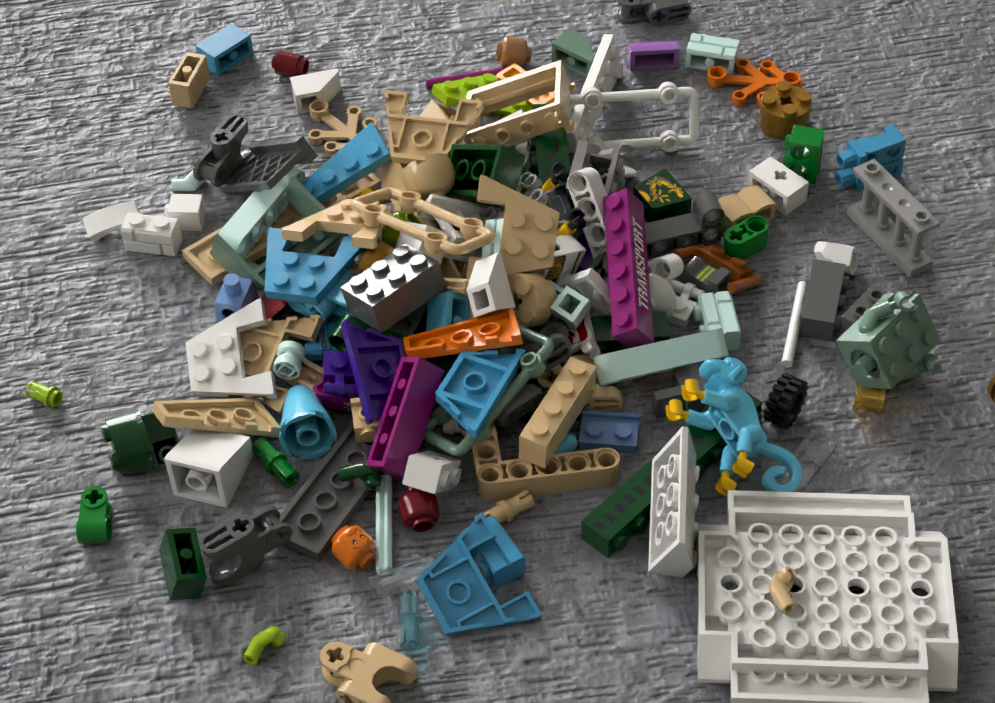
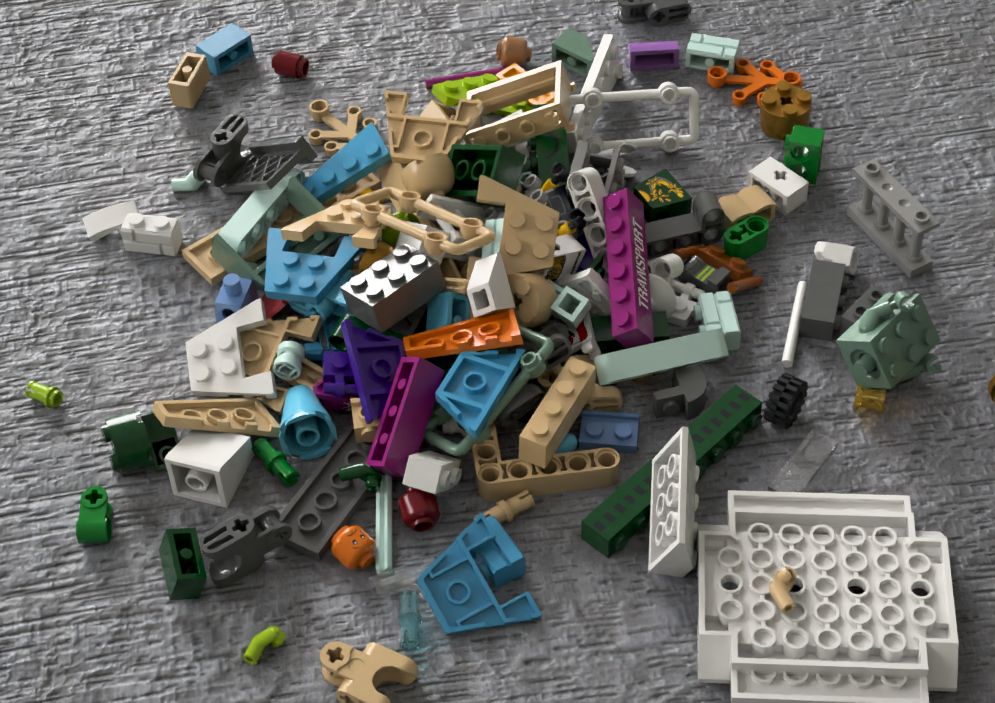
white brick [164,194,206,231] -> none
white slope [290,68,341,114] -> none
medium azure animal [665,357,803,497] -> none
dark azure hips [835,124,906,191] -> none

